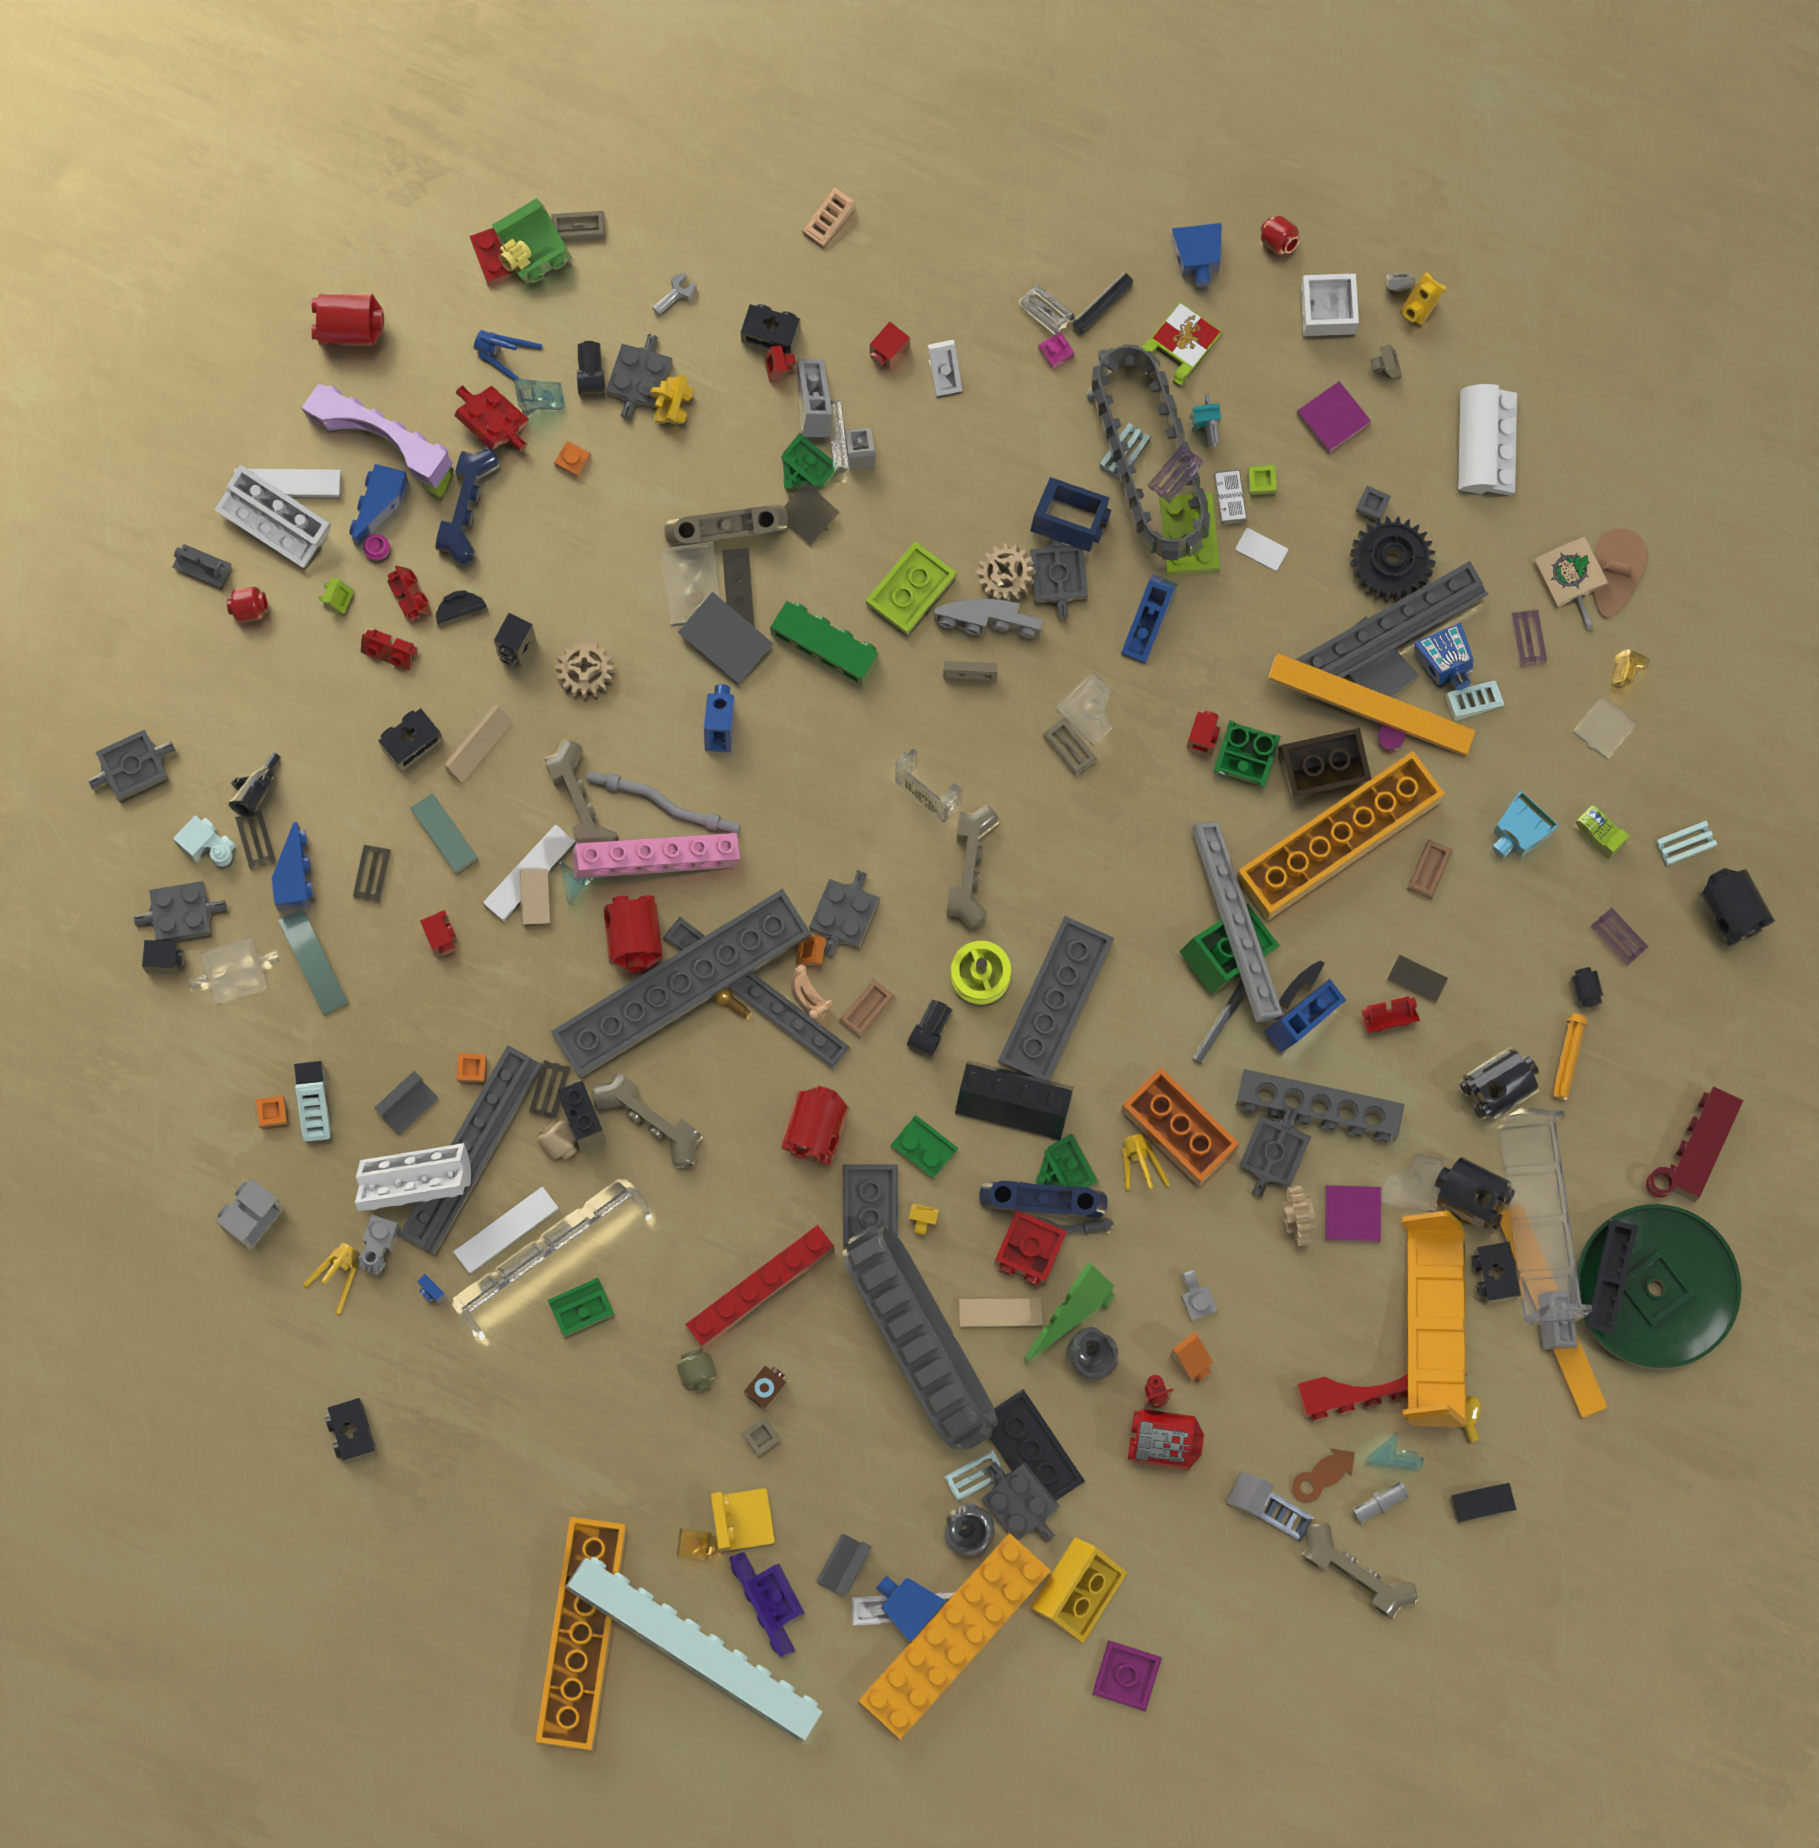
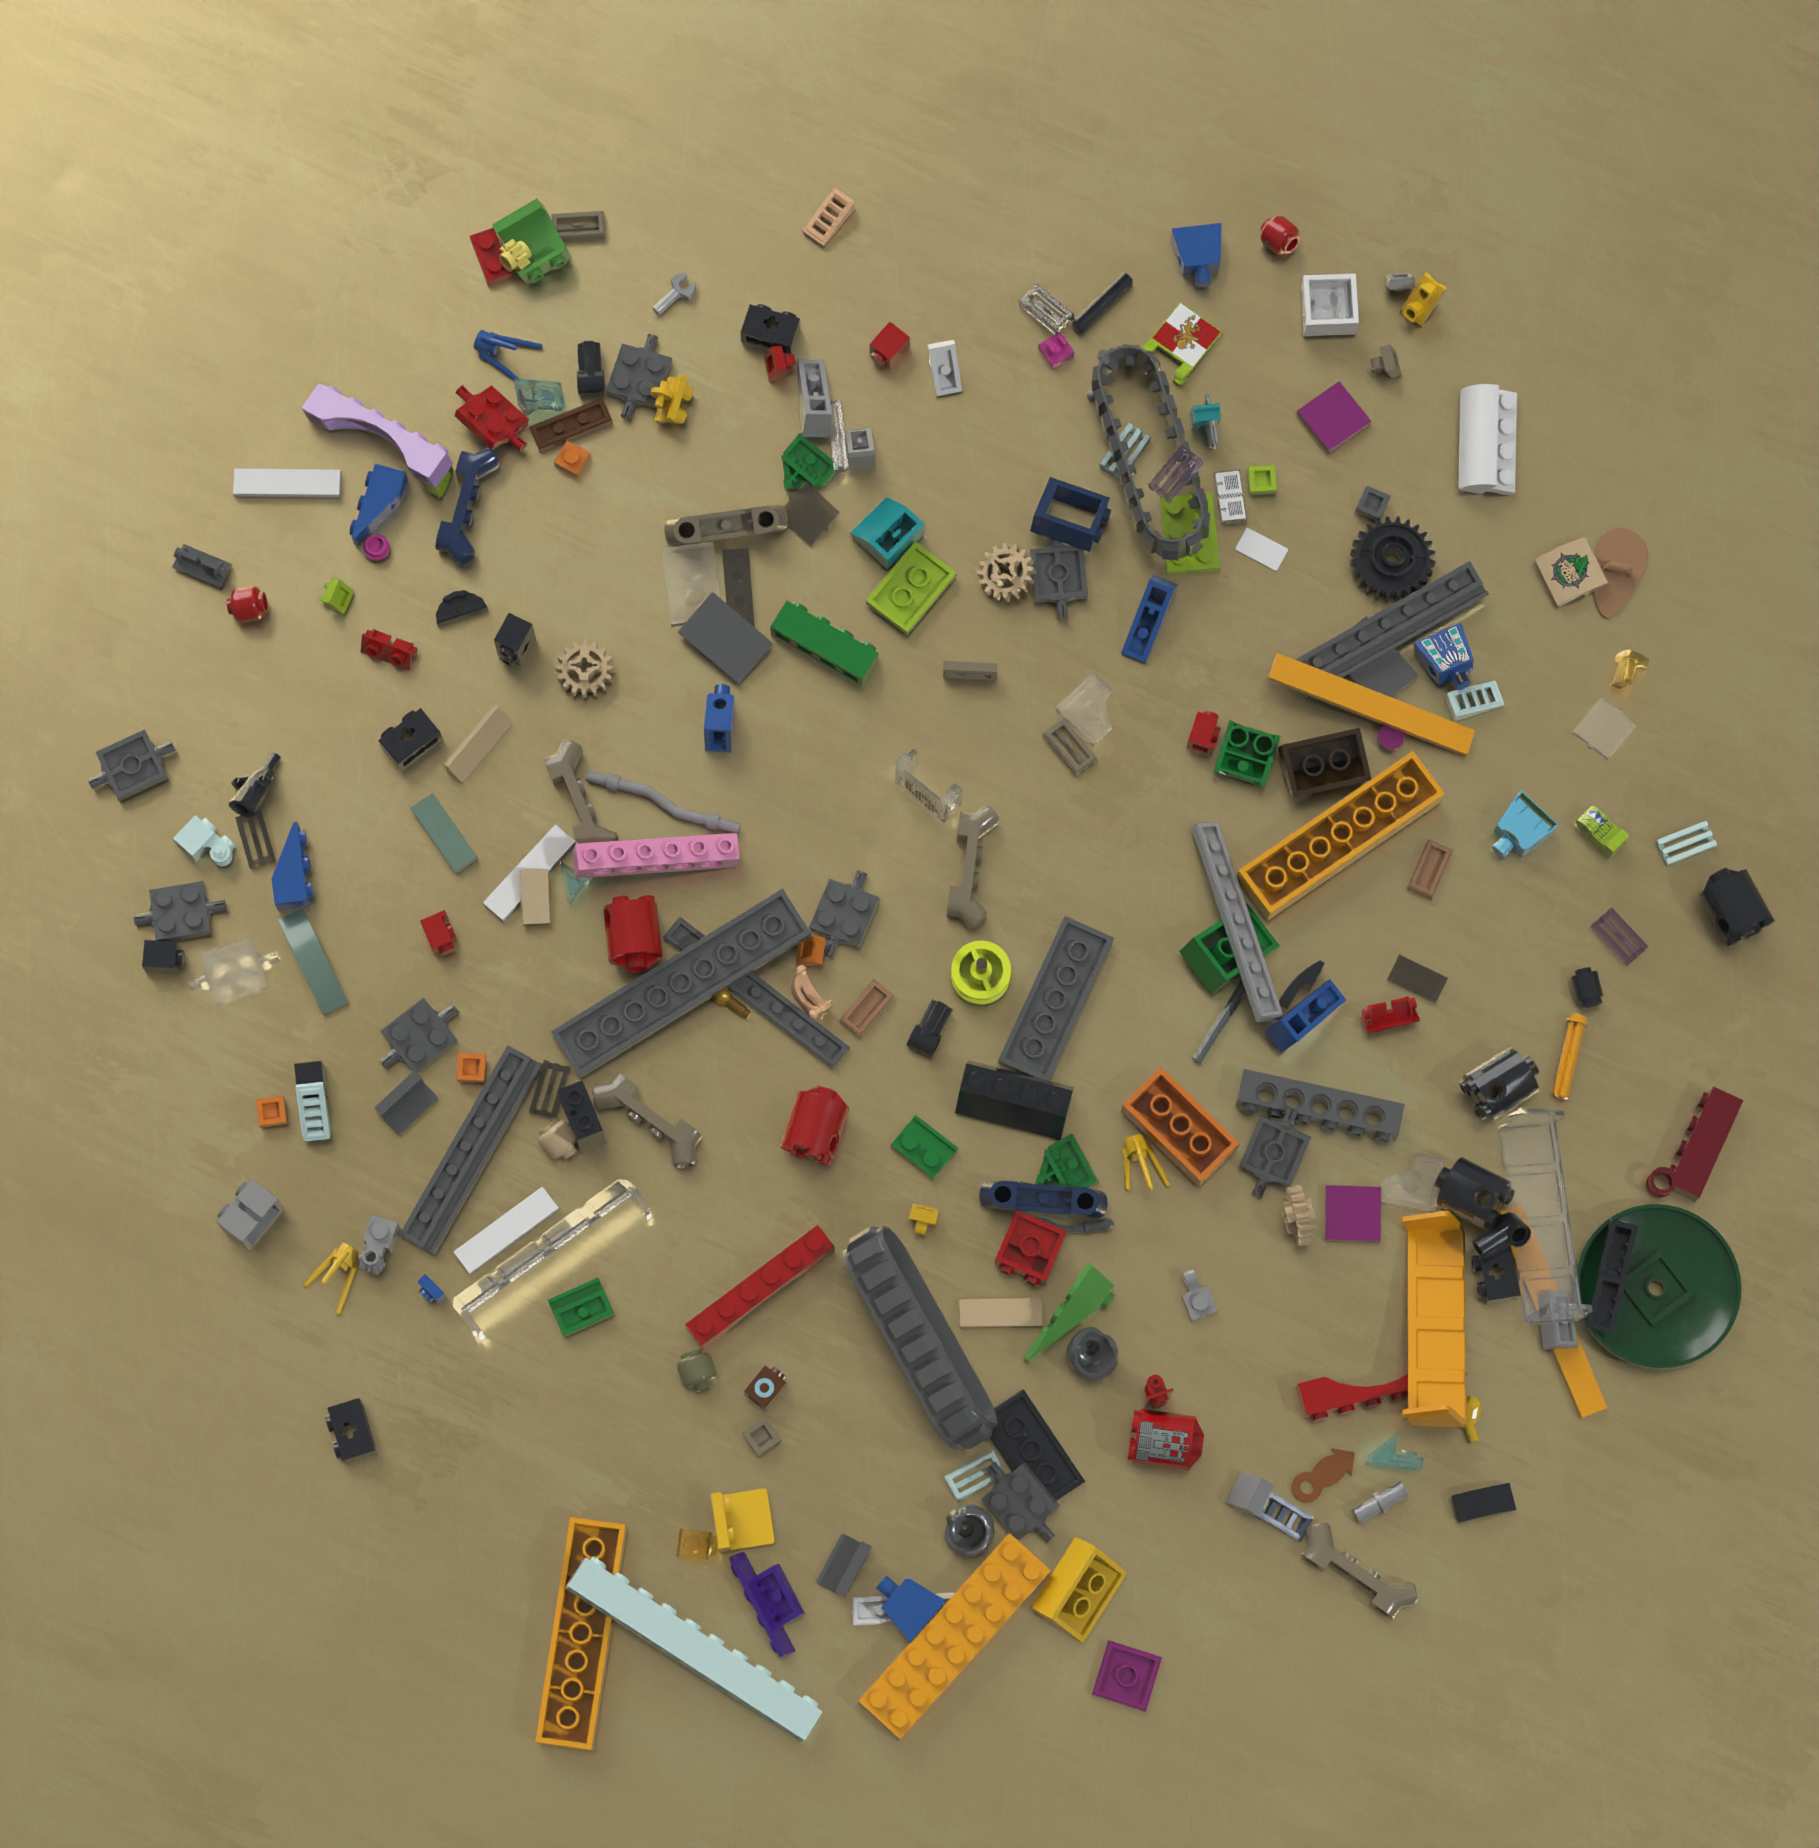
white brick [215,465,331,568] -> none
red cylinder [311,292,384,346] -> none
clear smoke tile [353,845,391,903] -> none
white brick [355,1143,471,1211] -> none
red hinge [387,565,431,622] -> none
dark grey tile [843,1164,898,1247] -> none
light grey slope [934,599,1043,638] -> none
orange slope [1170,1332,1213,1383] -> none
tile [1511,610,1547,667] -> none
light grey hinge [1576,596,1593,630] -> none
none -> dark grey plate [379,998,459,1073]
none -> reddish brown tile [529,398,613,452]
none -> teal slope [850,497,925,570]
none -> black piece [1472,1212,1531,1262]

